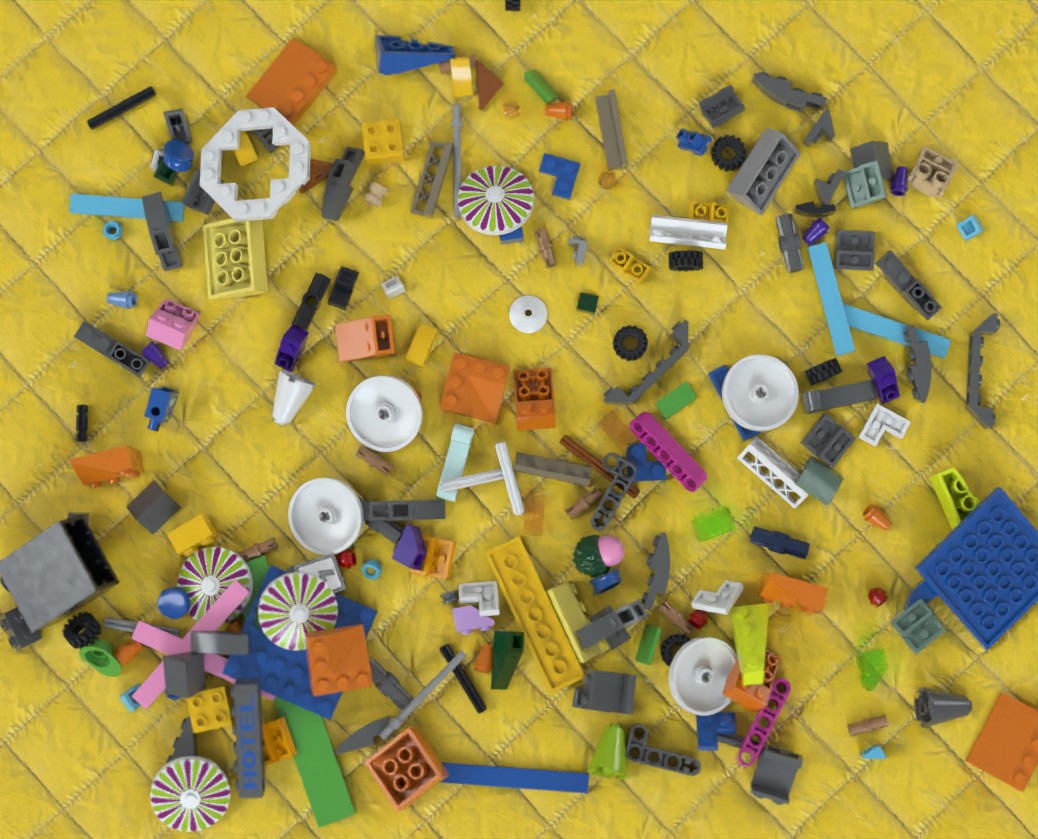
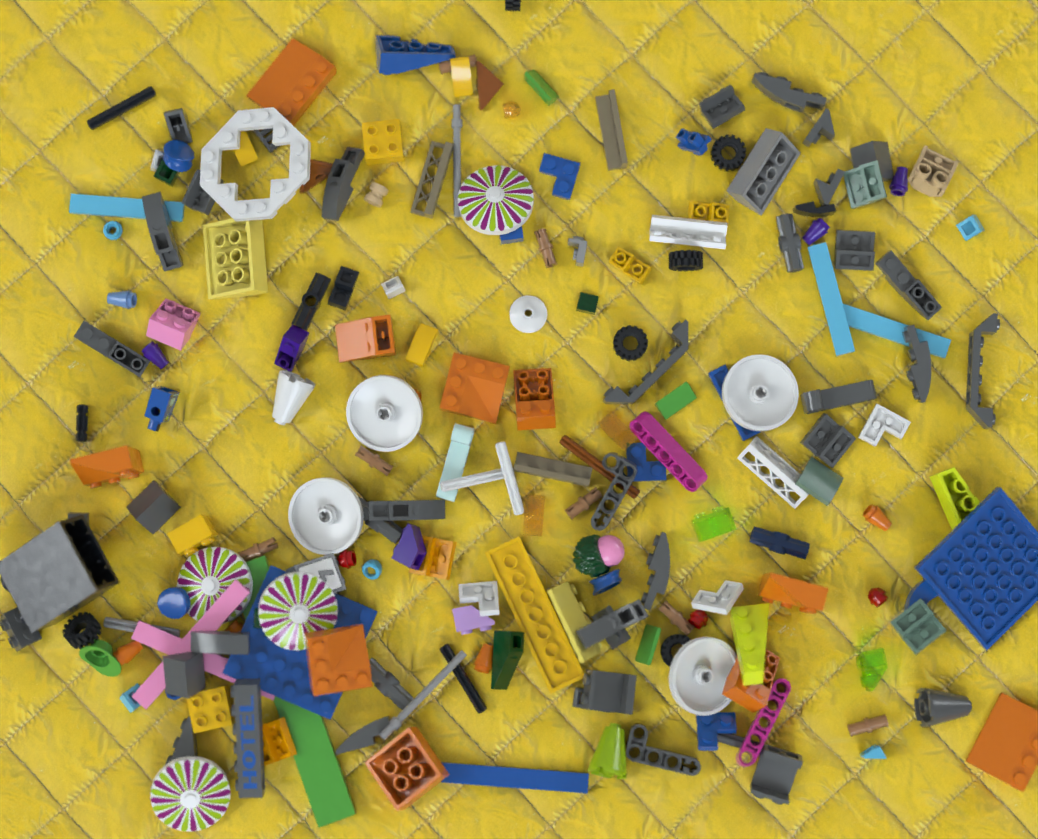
dark grey bush [440,590,459,605] -> none
orange cone [545,102,573,121] -> none
clear yellow plate [598,171,617,190] -> none
black tyre [805,358,842,386] -> none
dark purple slope [867,356,900,404] -> none

